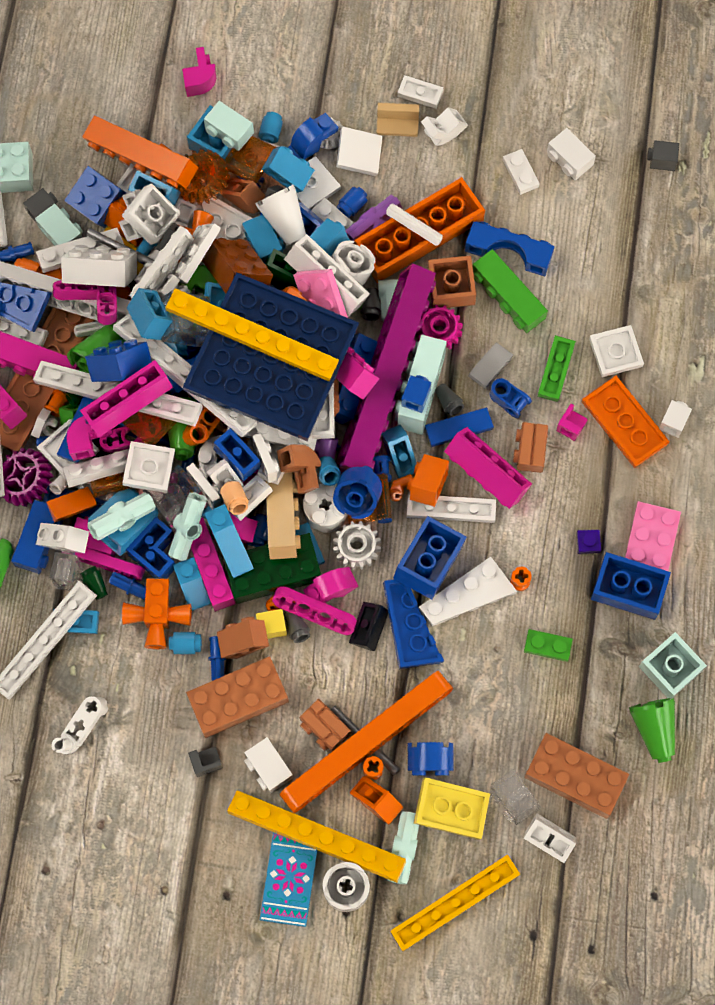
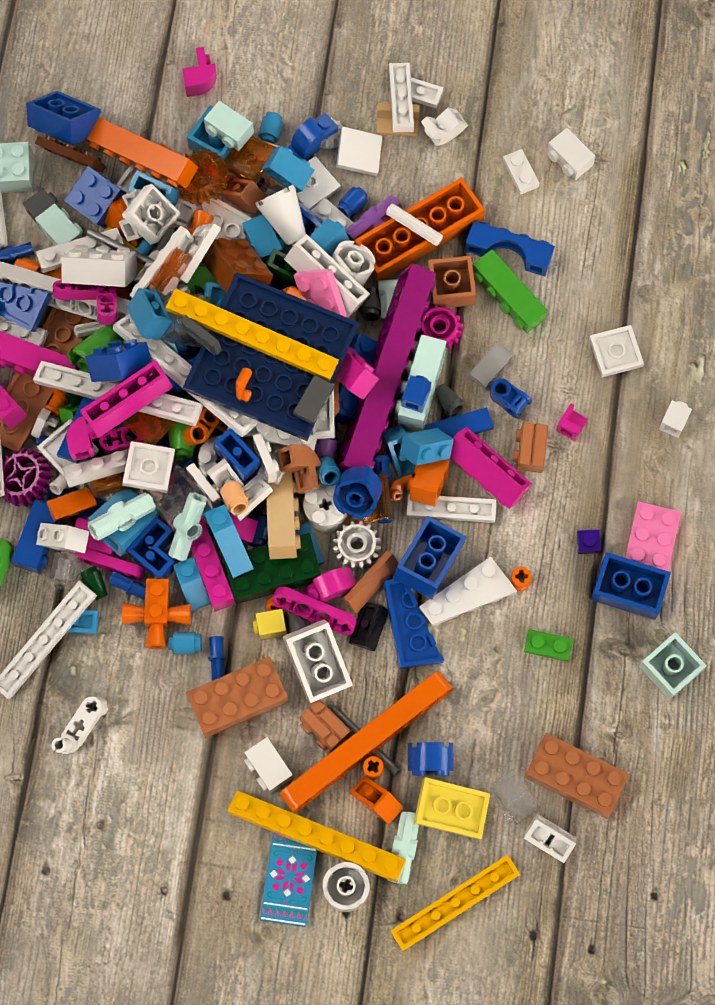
dark grey panel [188,747,223,778] -> none
nougat brick [217,617,269,659] -> none
bright green plate [537,335,576,402] -> none
orange tile [581,375,670,468] -> none
bright green cone [629,698,675,763] -> none
dark grey brick [647,140,680,171] -> none
none -> blue slope [26,91,101,145]
none -> reddish brown plate [35,135,106,174]
none -> clear orange pin [151,248,189,292]
none -> dark grey tile [181,315,222,356]
none -> orange arm [236,368,252,402]
none -> white brick [282,620,353,703]
none -> dark grey tile [293,375,335,425]
none -> nougat tile [343,550,398,614]
none -> white tile [389,63,414,132]
none -> dark azure brick [400,428,454,465]

